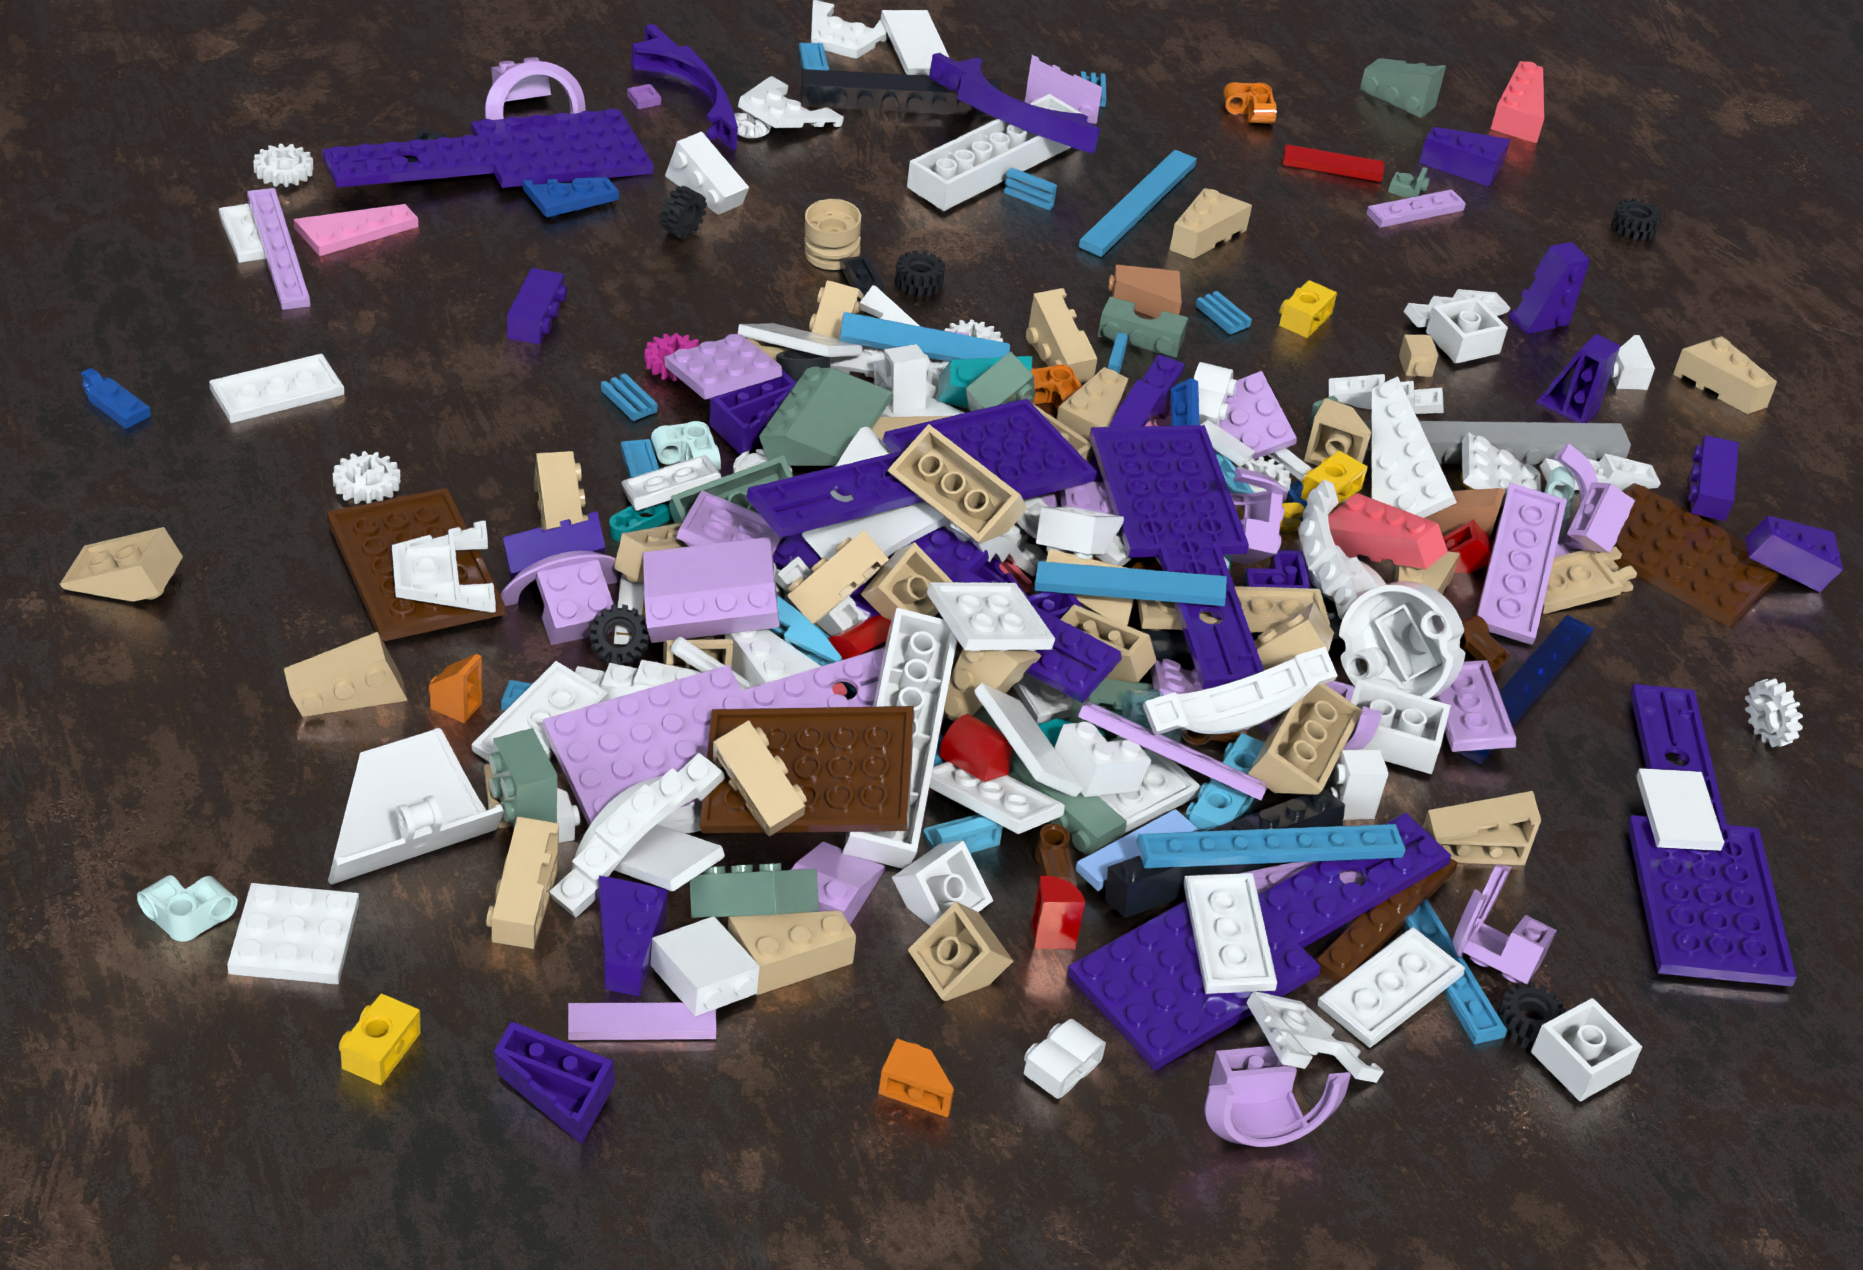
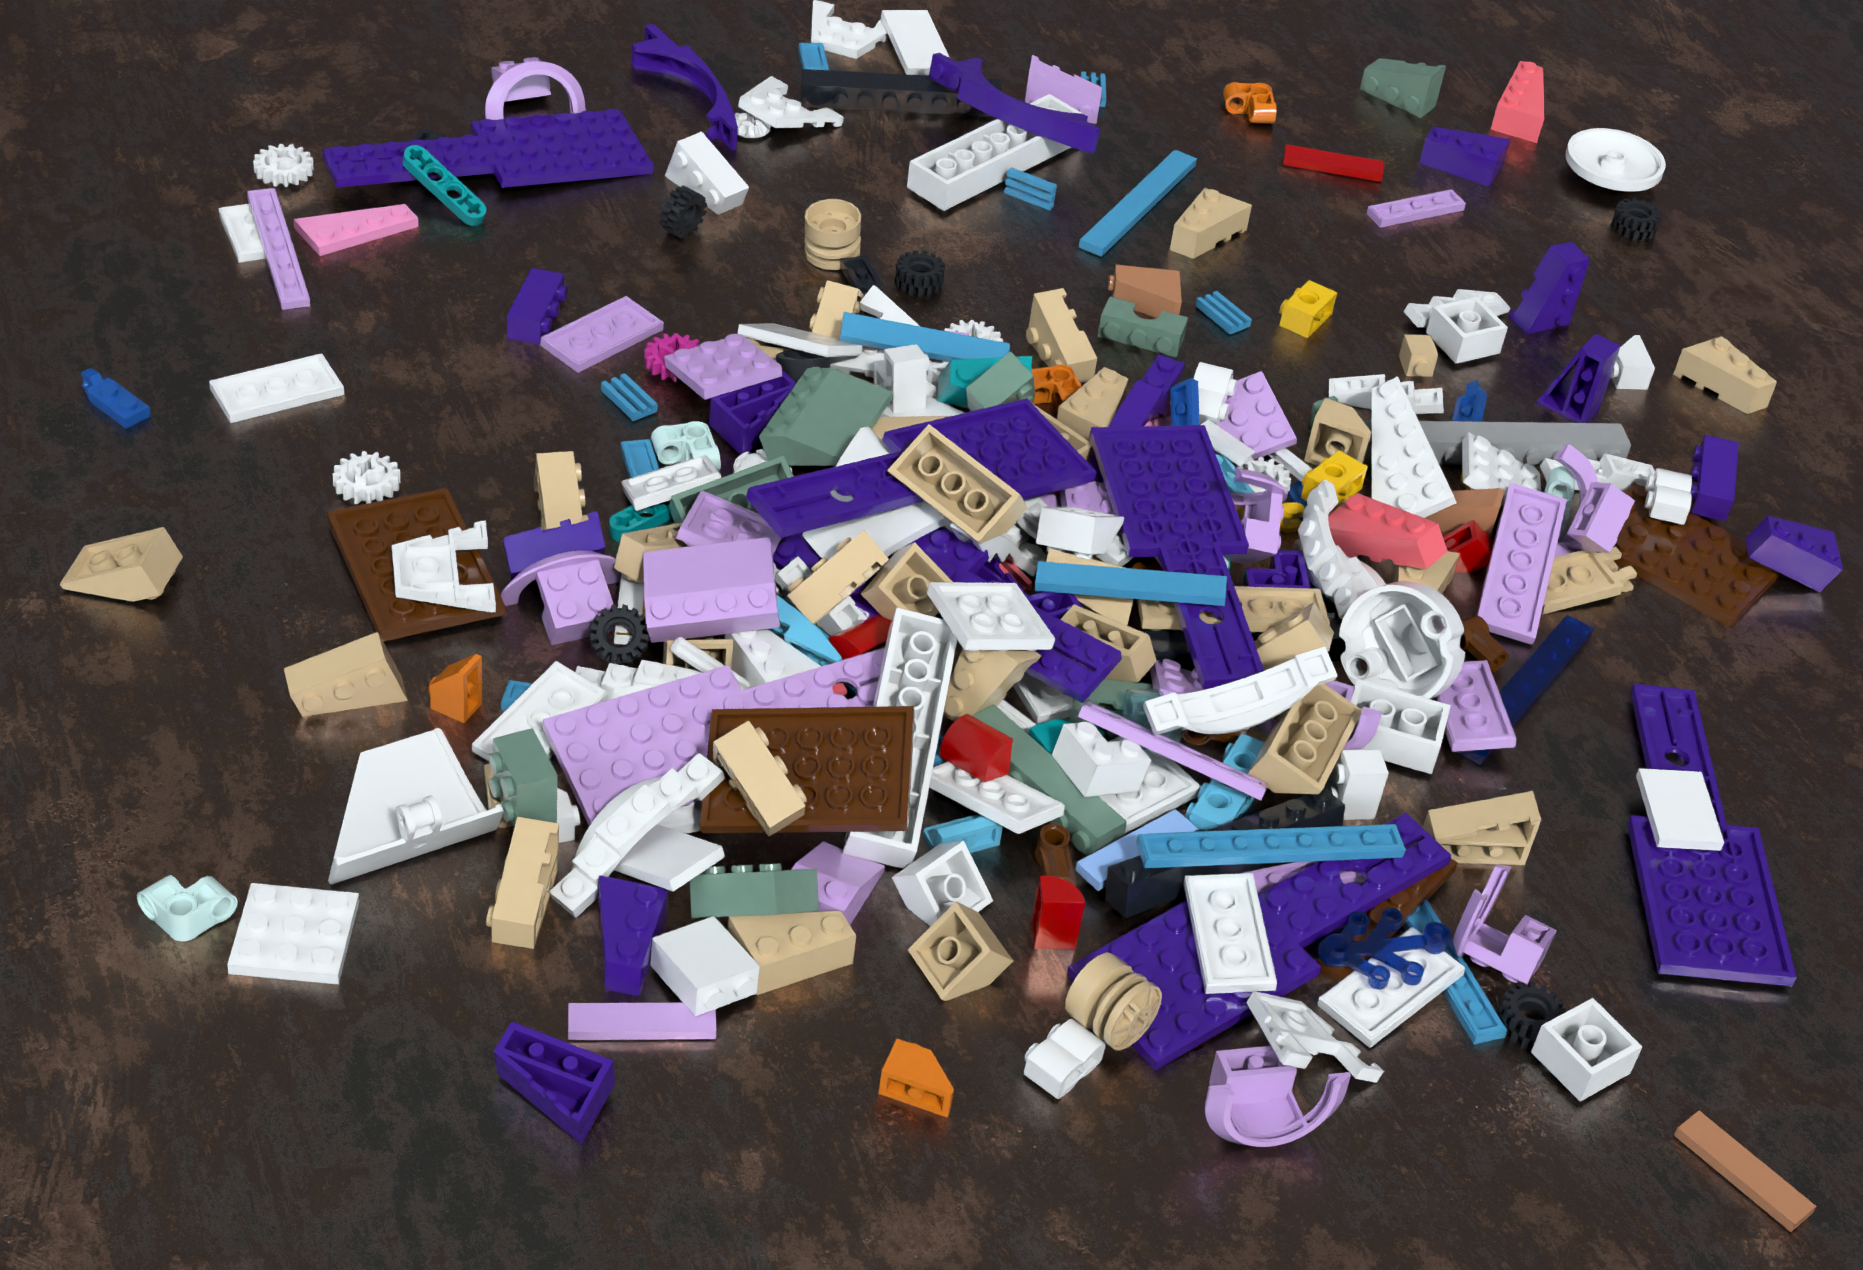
yellow brick [339,993,421,1086] -> none
blue wing [523,177,619,217] -> none
medium lavender tile [627,84,661,109] -> none
white tile [974,683,1083,797] -> none
dark azure tile [1108,332,1128,374] -> none
sand green bracket [1388,167,1430,198] -> none
white gear [1745,678,1803,747] -> none
none -> teal beam [402,145,486,226]
none -> lavender tile [540,296,664,373]
none -> tan wheel [1065,952,1162,1050]
none -> clear blue plant [1318,908,1451,990]
none -> blue hinge [1452,380,1487,422]
none -> white dish [1565,128,1666,191]
none -> white brick [1645,468,1692,525]
none -> nougat tile [1674,1110,1816,1232]

